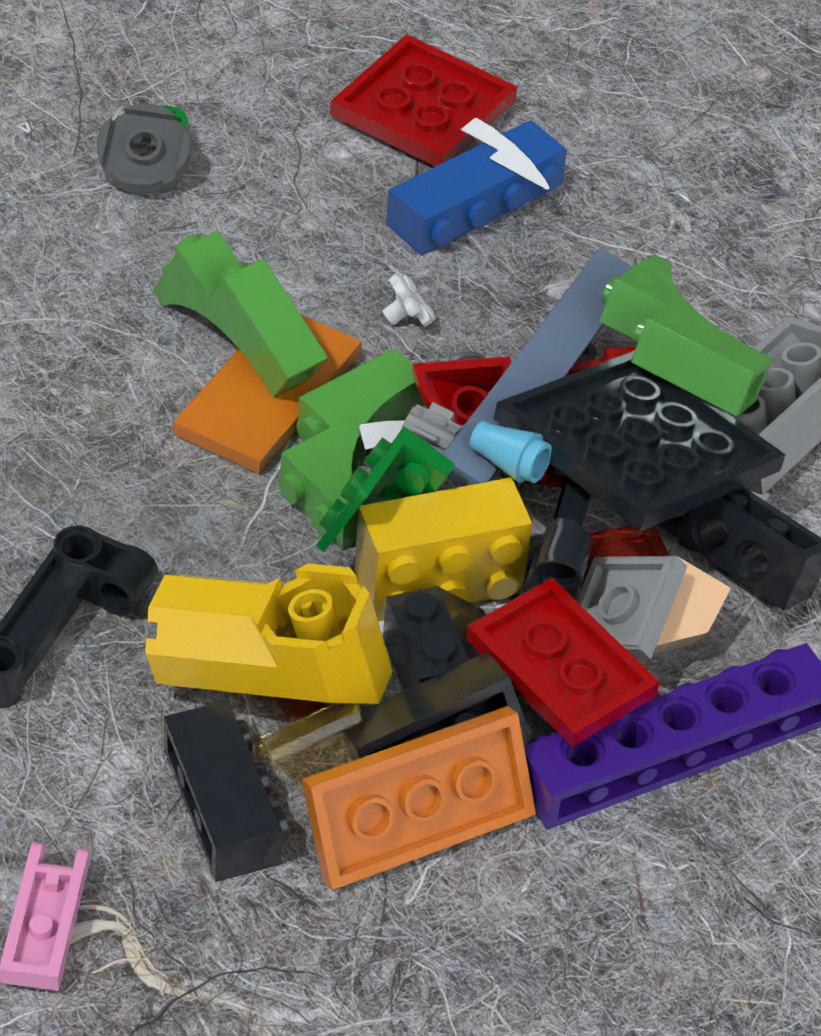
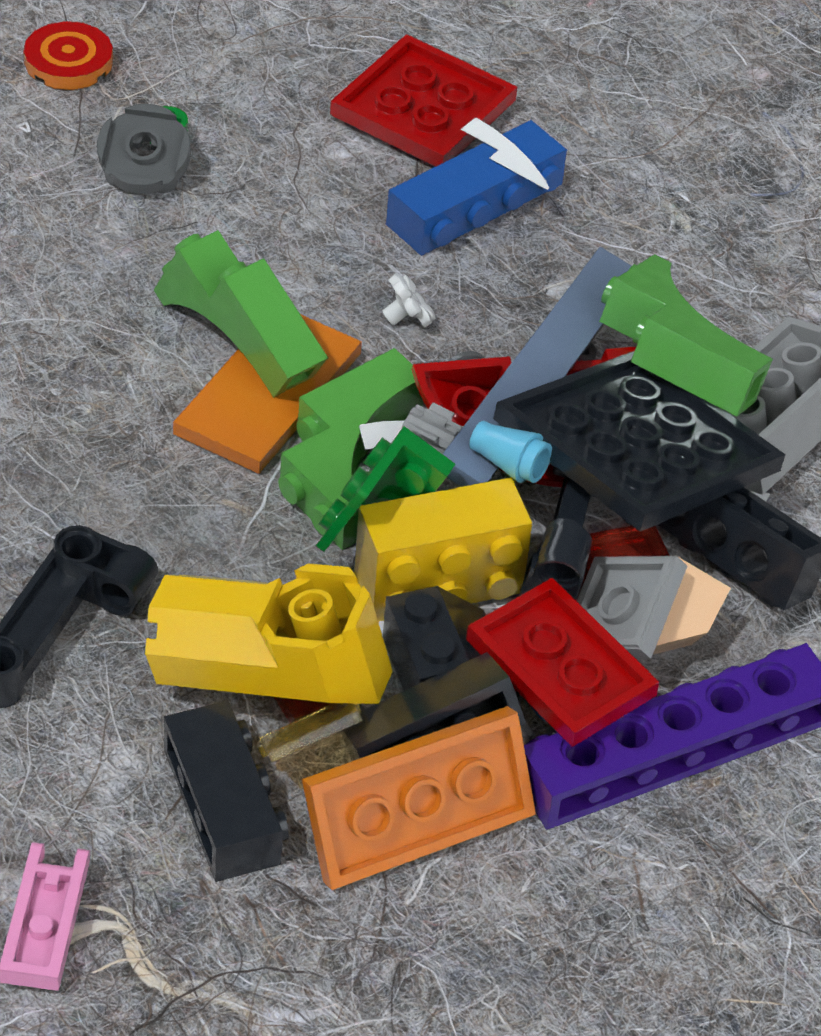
none -> red tile [23,21,113,90]

